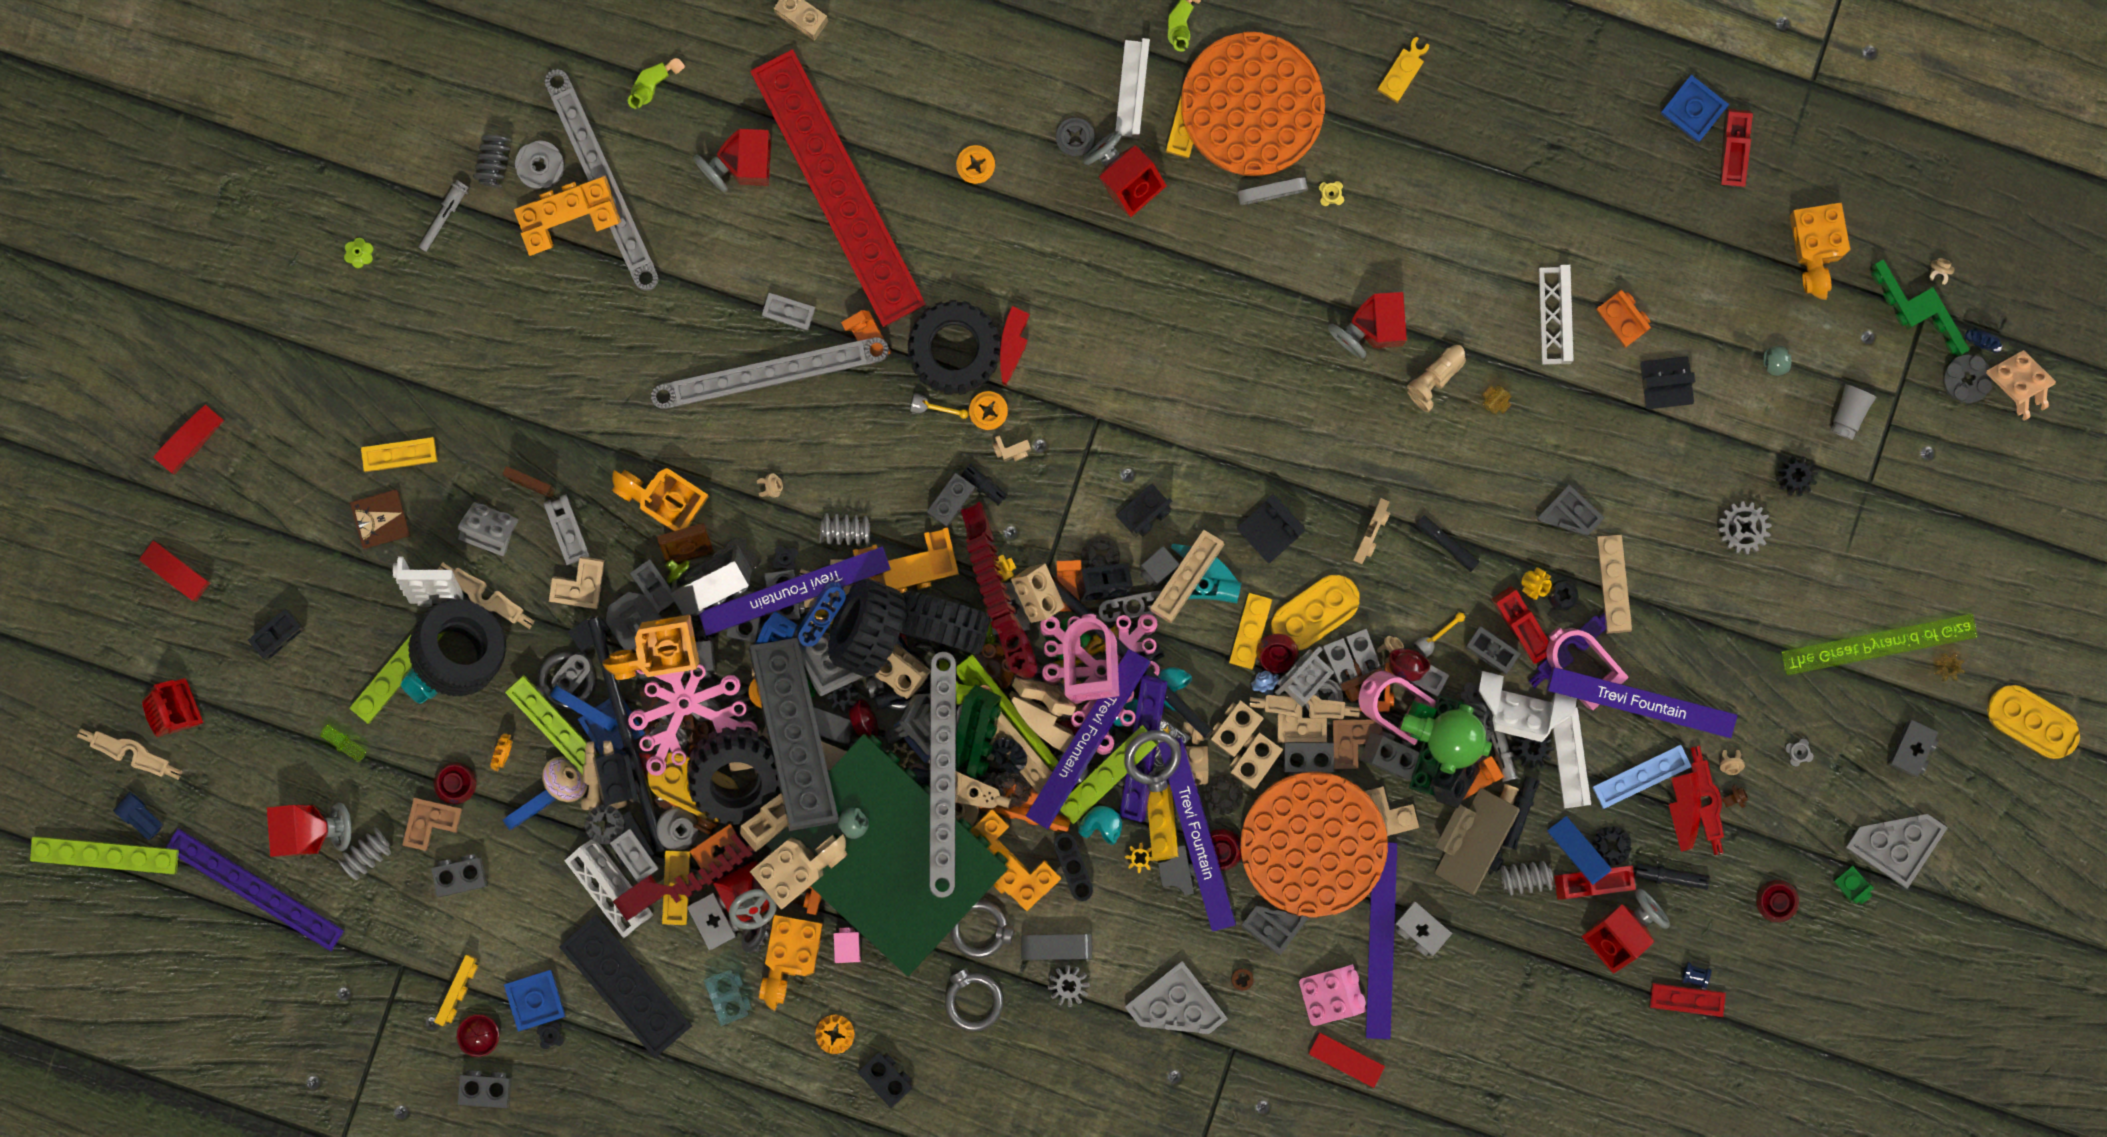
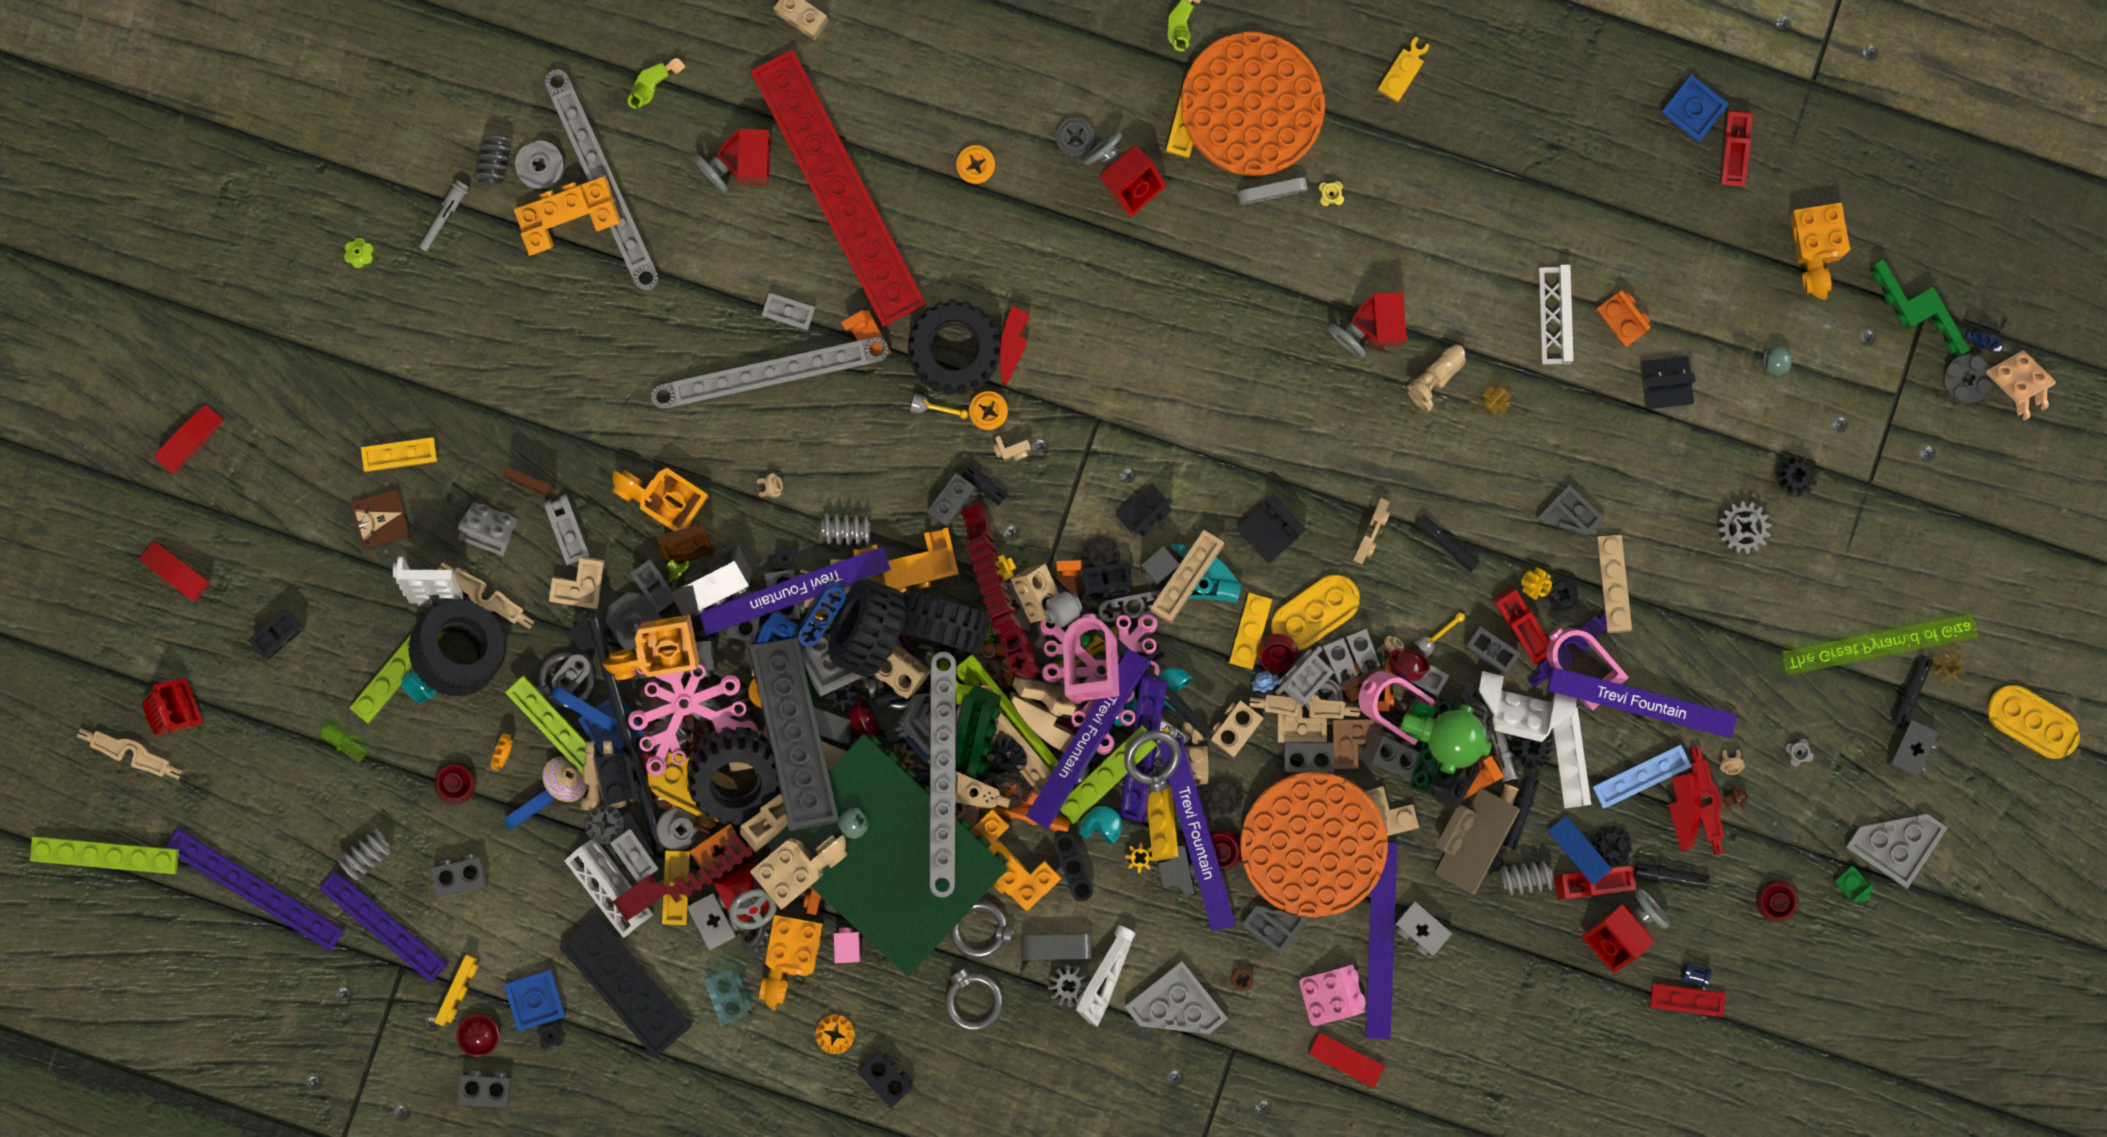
dark blue piece [113,791,164,840] -> none
red piece [267,802,351,857] -> none
medium nougat plate [403,798,463,851] -> none
white fence [1115,38,1150,139] -> none
tan brick [1230,733,1283,790] -> none
light grey plant [1831,384,1877,440] -> none
tan plate [1930,258,1955,285] -> none
none -> dark purple tile [319,870,448,983]
none -> light grey head [1044,592,1082,628]
none -> white plate [1076,925,1135,1027]
none -> black pin [1891,654,1934,727]

